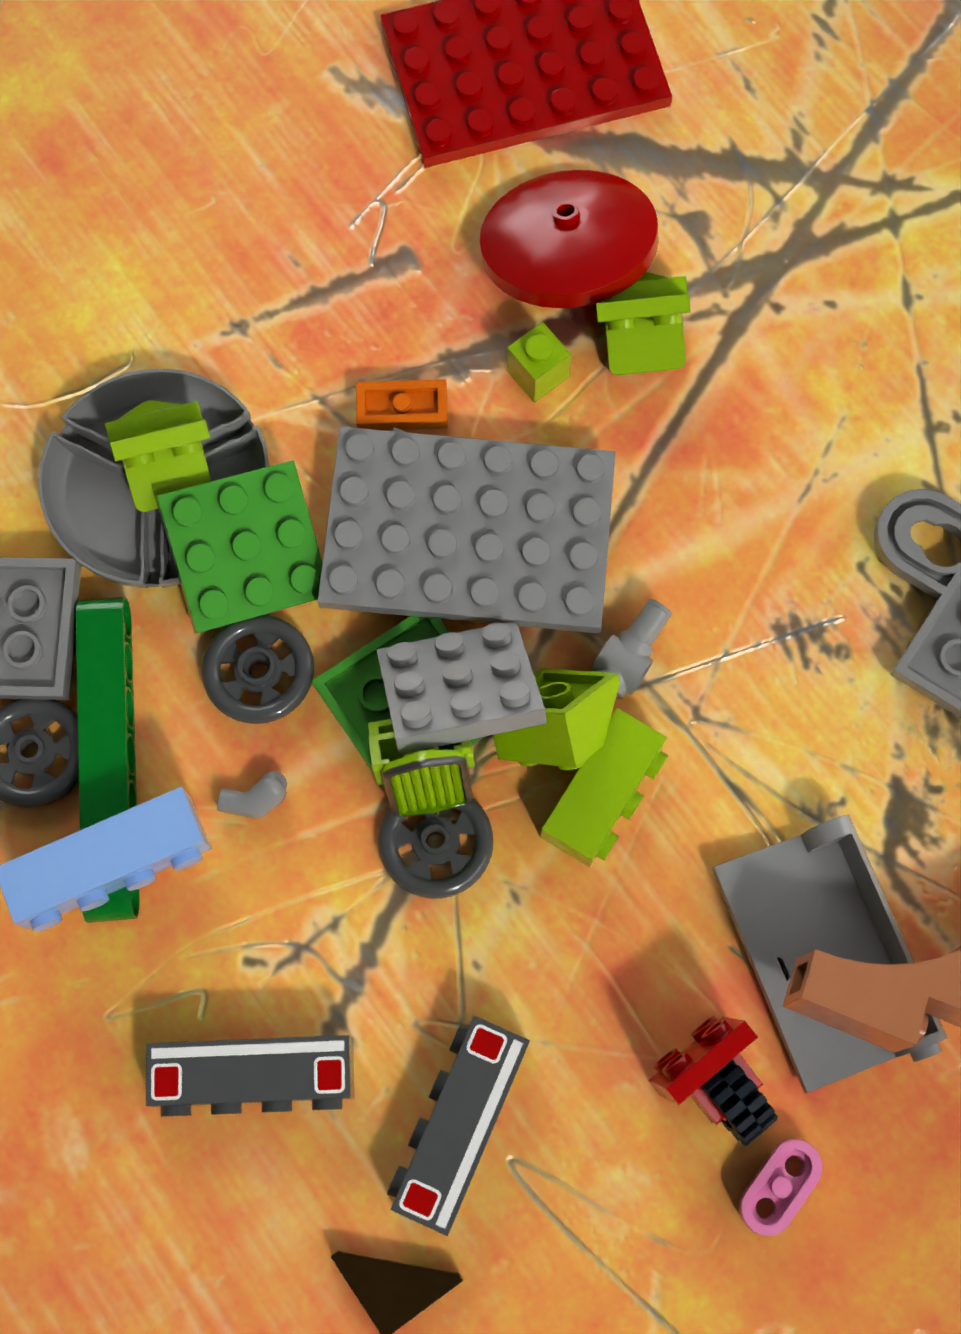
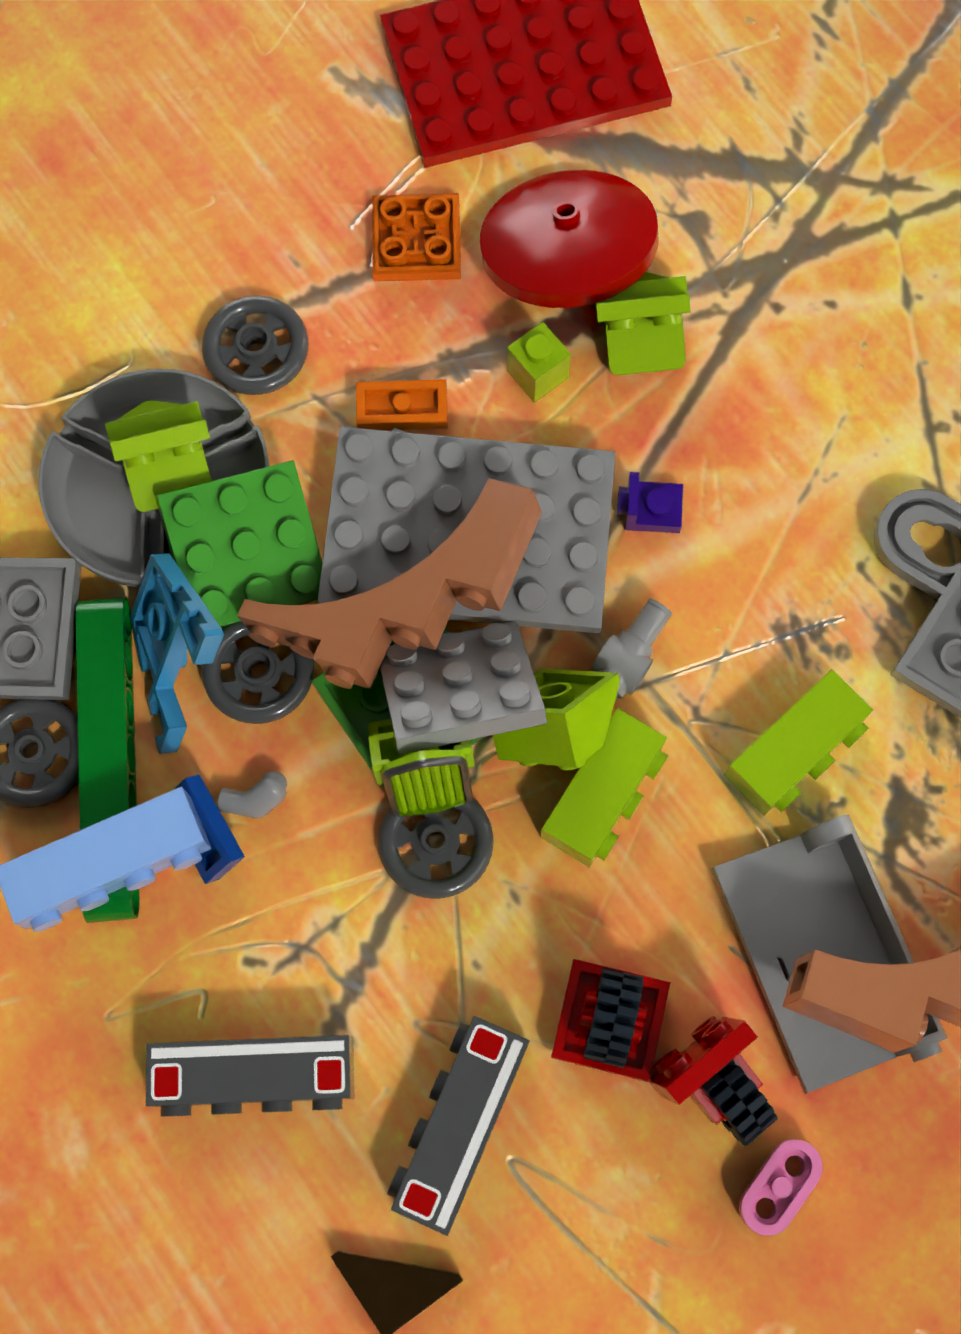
none -> dark azure wing [130,553,224,754]
none -> blue plate [173,774,245,884]
none -> dark grey plate [202,296,309,395]
none -> nougat arch [237,478,542,689]
none -> orange tile [372,193,461,282]
none -> plate [551,959,671,1082]
none -> dark purple bracket [617,472,683,533]
none -> lime brick [724,669,873,816]

